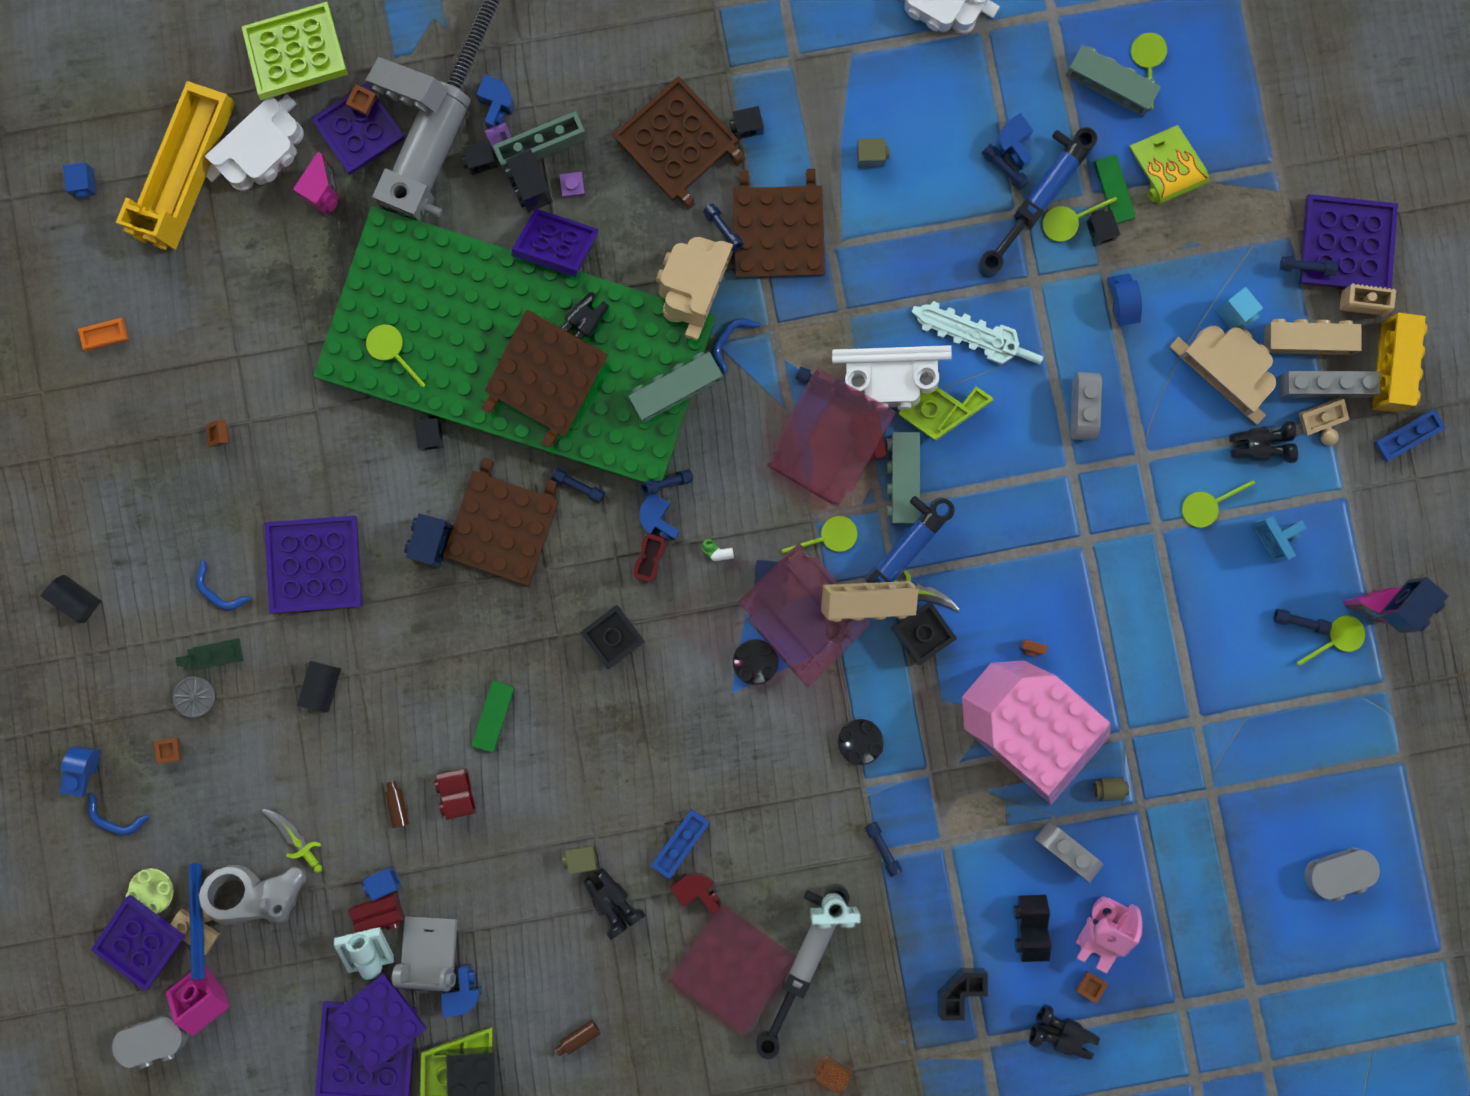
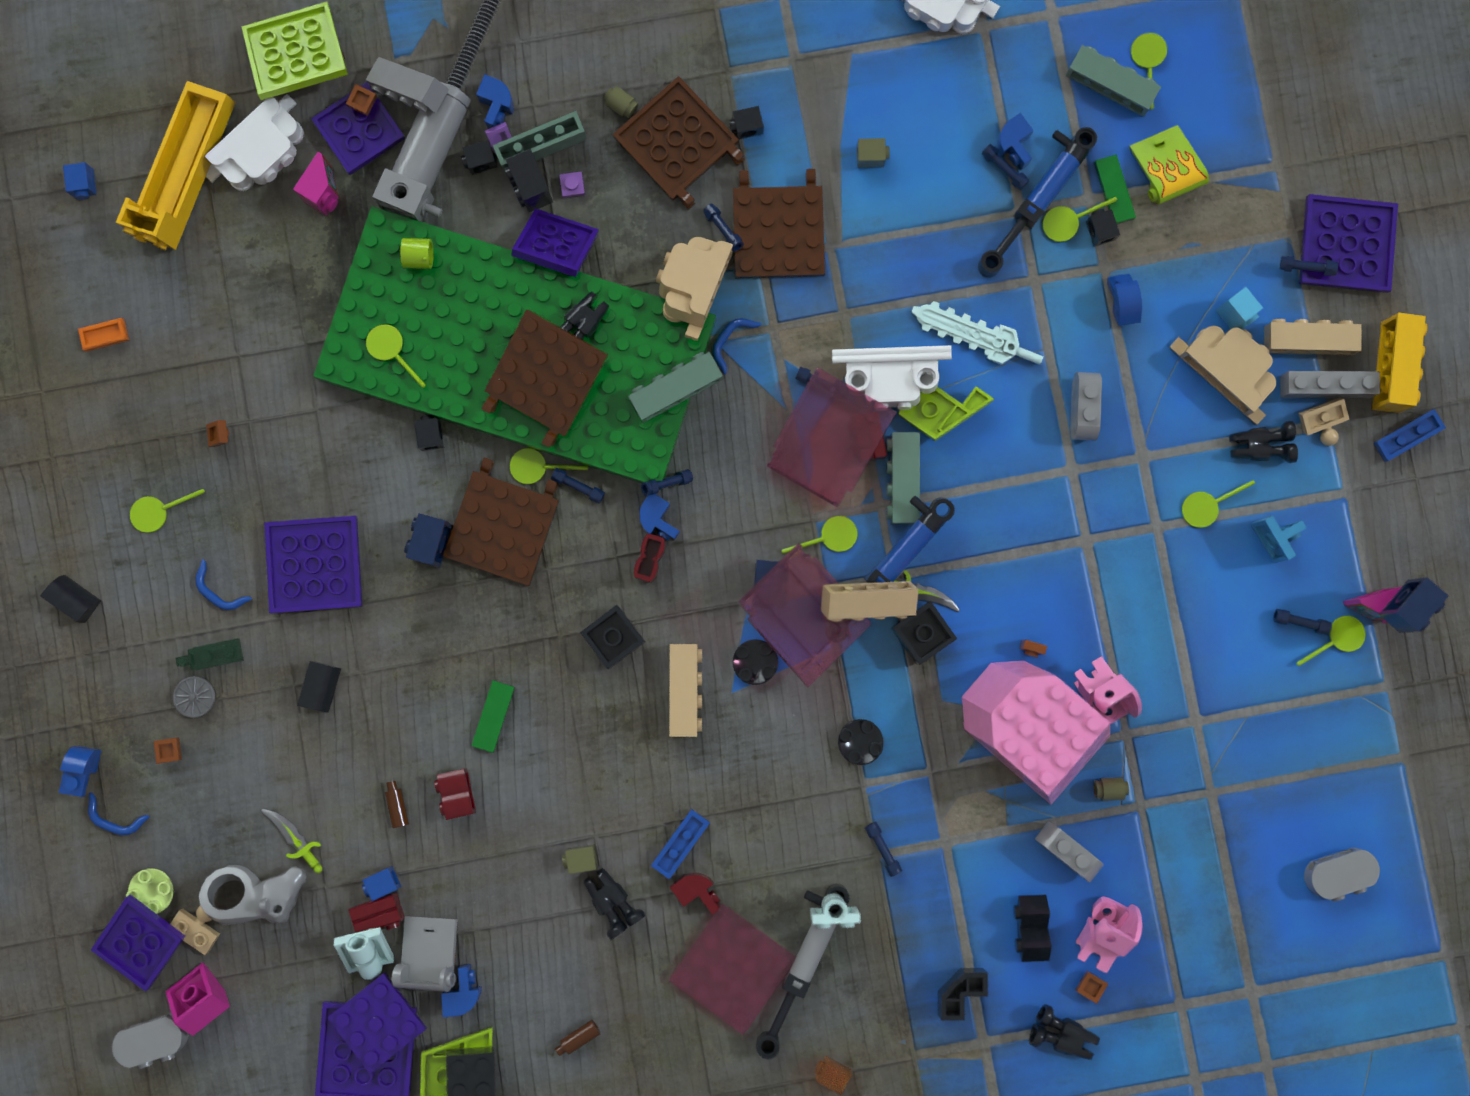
blue axle [188,863,205,981] -> none
arm [702,539,734,561] -> none
tan brick [1339,283,1396,316] -> none
none -> lime piece [130,489,205,533]
none -> lime piece [400,238,434,269]
none -> lime piece [510,448,589,484]
none -> olive brick [604,86,638,119]
none -> tan brick [669,644,702,737]
none -> bright pink piece [1074,656,1142,724]

